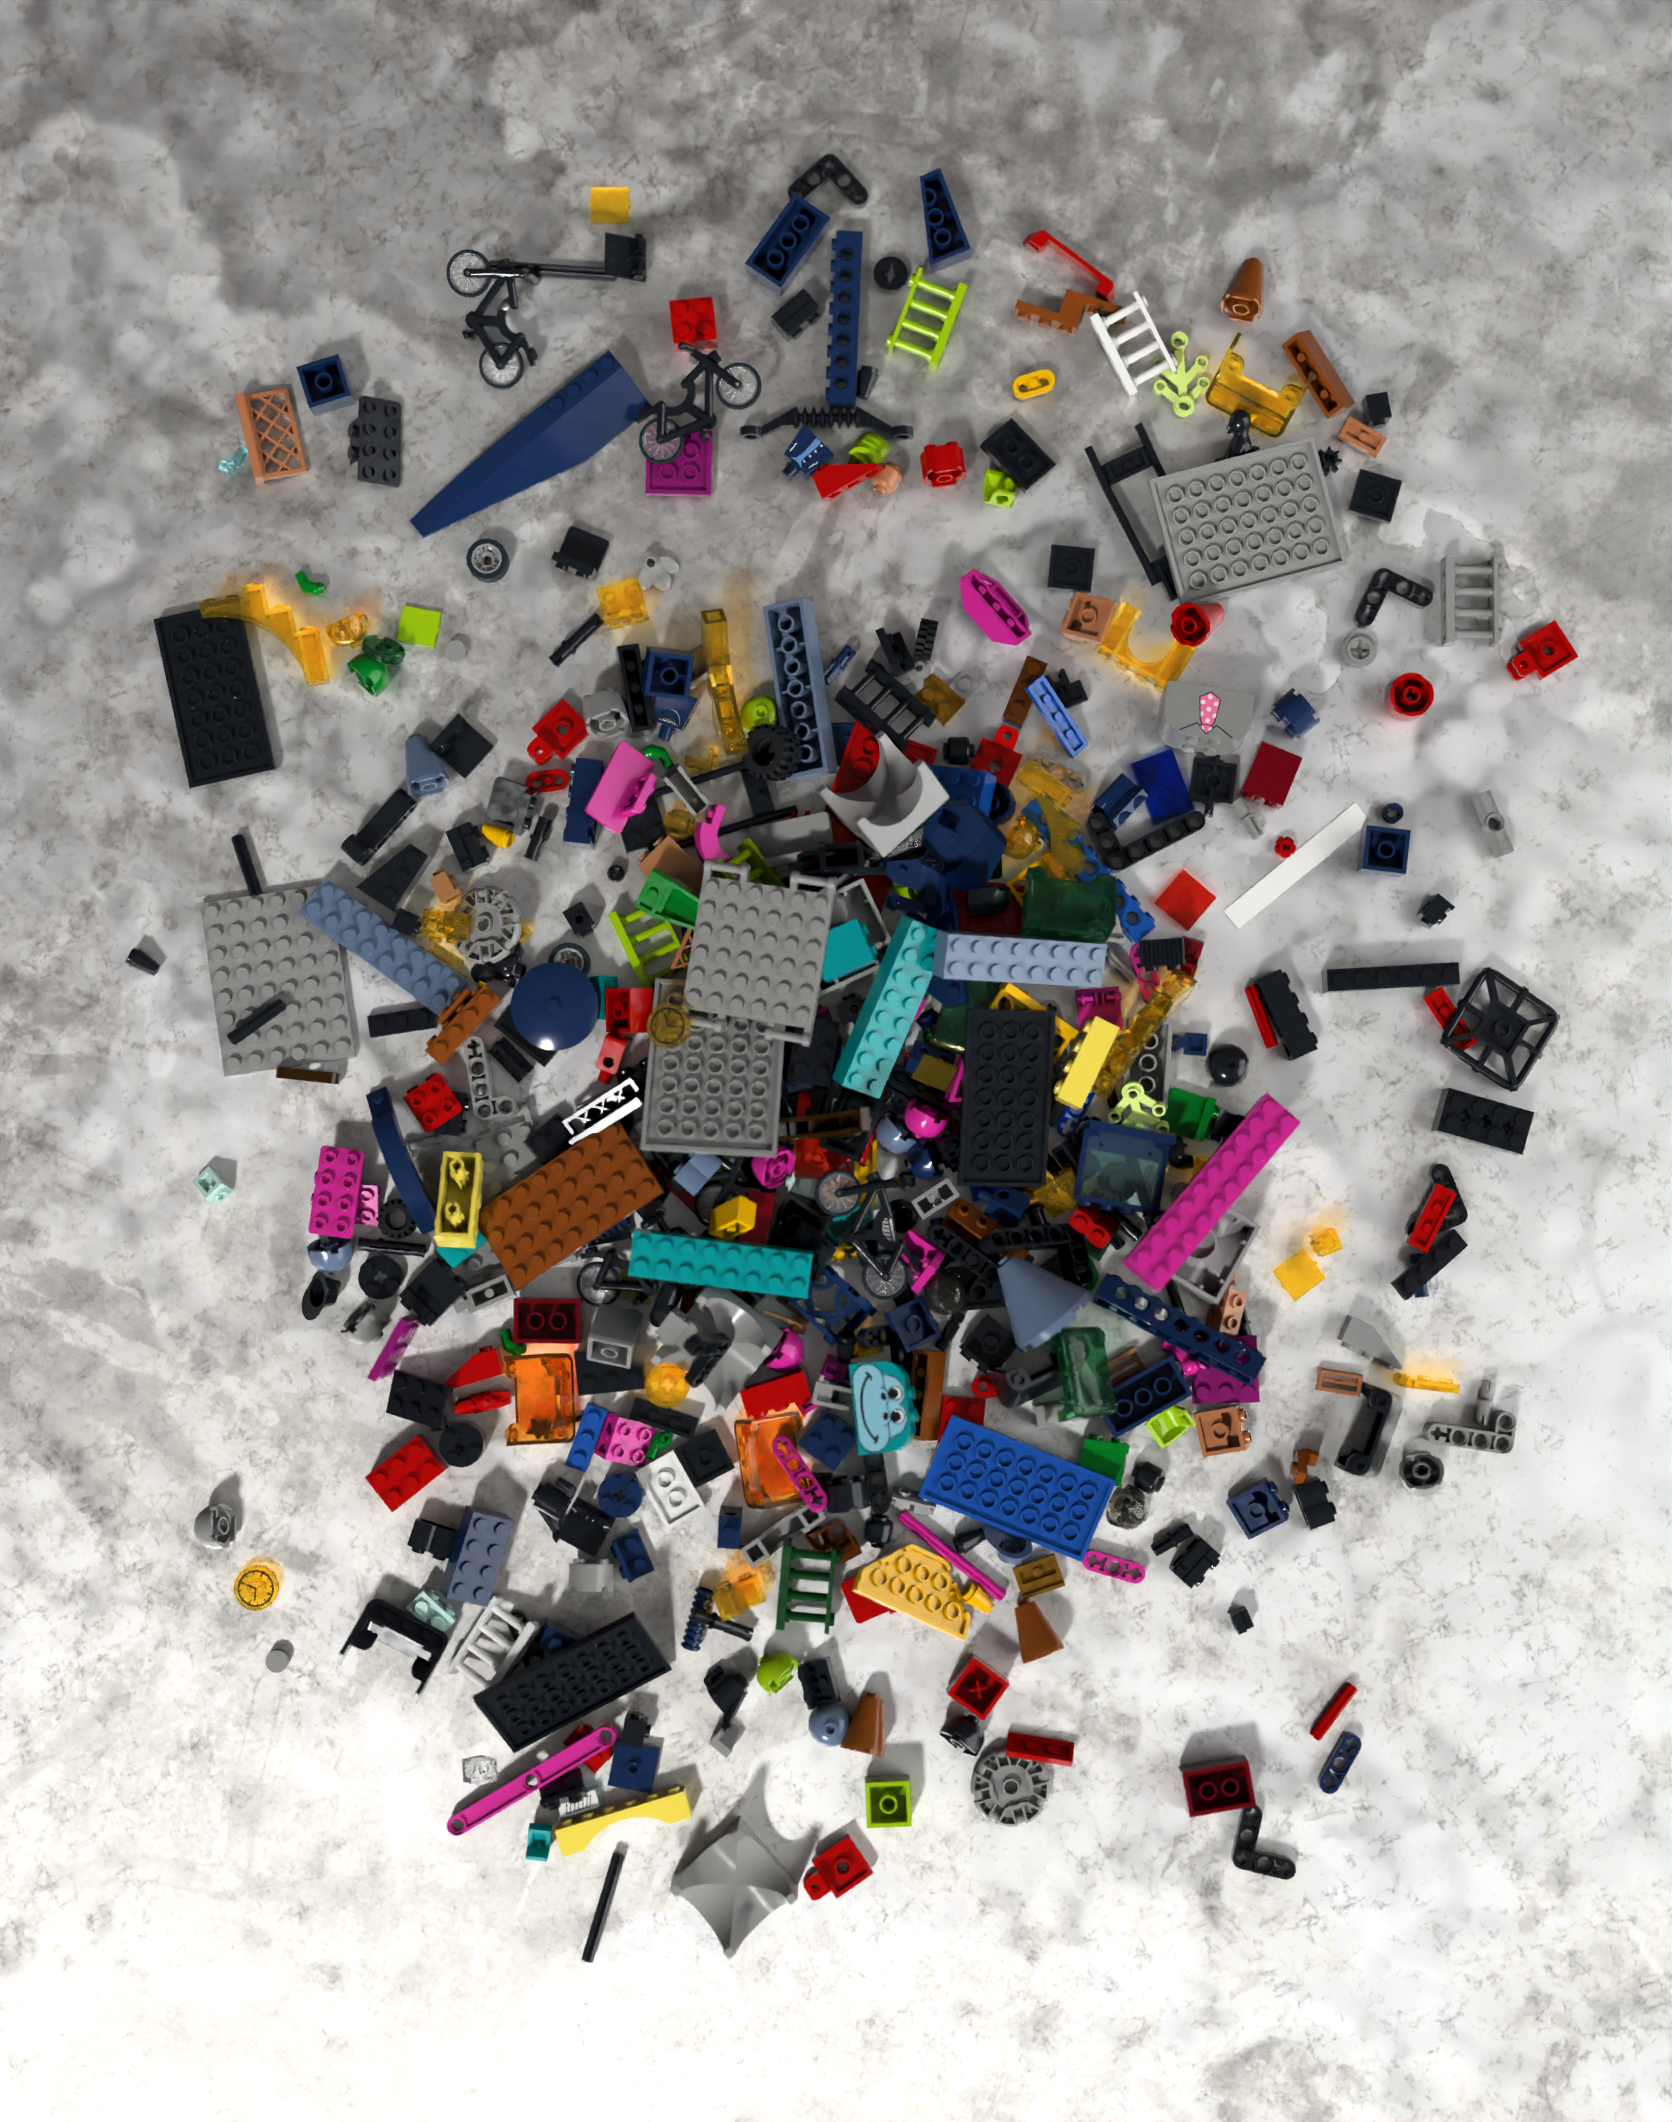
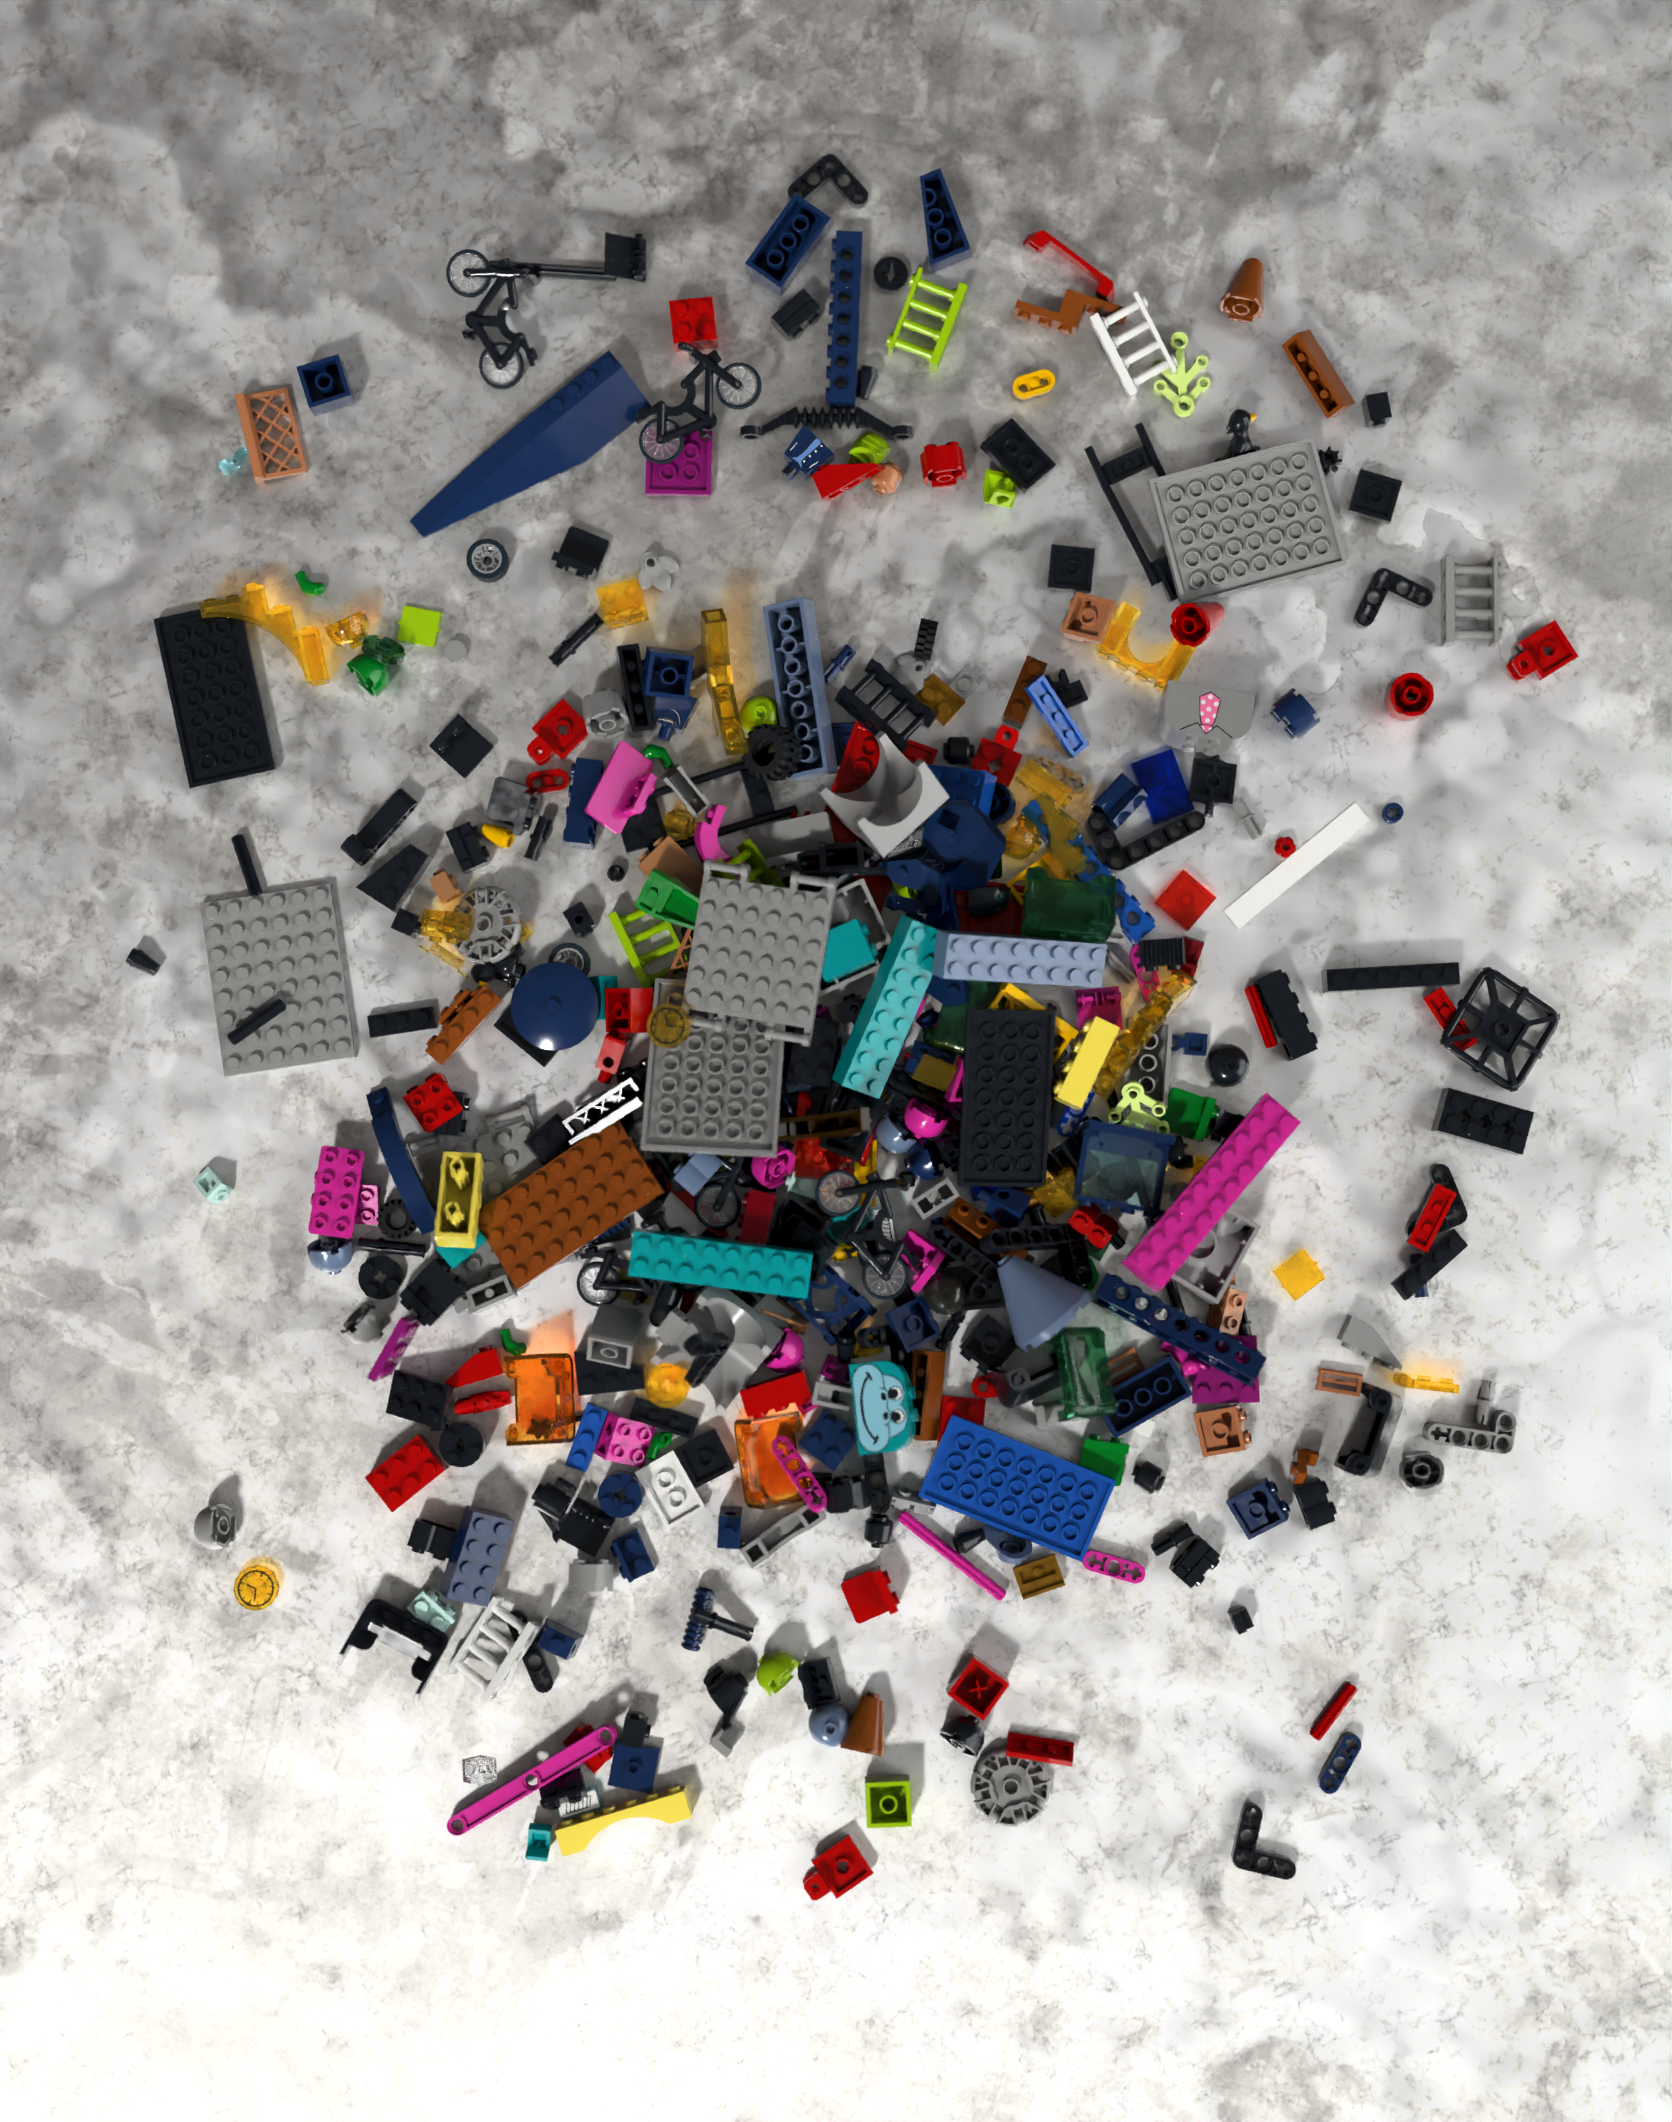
light grey tile [266,1649,289,1673] -> none
dark brown beam [276,1067,341,1085] -> none
sand blue plate [298,878,468,1015] -> none
black piece [302,1271,341,1321] -> none
black bracket [347,396,401,488] -> none
sand blue cone [405,734,450,798] -> none
light grey beam [464,1036,519,1123] -> none
black plate [473,1611,672,1753] -> none
black hinge [488,1037,534,1083] -> none
dark red brick [513,1297,583,1344] -> none
black axle [582,1852,624,1963] -> none
clear yellow piece [589,188,631,224] -> none
light grey piece [670,1816,798,1960] -> none
clear yellow bracket [684,747,718,774] -> none
yellow brick [708,1196,757,1240] -> none
clear yellow brick [713,1572,766,1622] -> none
dark green fence [775,1537,841,1634] -> none
reddish brown piece [804,1518,862,1563] -> none
yellow plate [852,1544,971,1641] -> none
black bracket [875,627,916,677] -> none
black hair [890,1199,918,1233] -> none
dark pink wedge [959,569,1032,646] -> none
yellow cone [961,1582,994,1614] -> none
dark orange cone [1014,1598,1064,1664] -> none
black axle [1088,1189,1143,1242] -> none
clear smoke cylinder [1106,1484,1149,1530] -> none
lime piece [1145,1404,1196,1449] -> none
dark red brick [1178,1755,1256,1817] -> none
clear yellow windscreen [1205,332,1315,437] -> none
dark red brick [1239,741,1302,810] -> none
clear yellow brick [1309,1228,1343,1257] -> none
nougat plate [1337,417,1387,459] -> none
light grey gear [1341,633,1377,668] -> none
dark blue brick [1357,825,1411,877] -> none
black brick [1416,893,1455,929] -> none
light grey piece [1471,790,1514,858] -> none

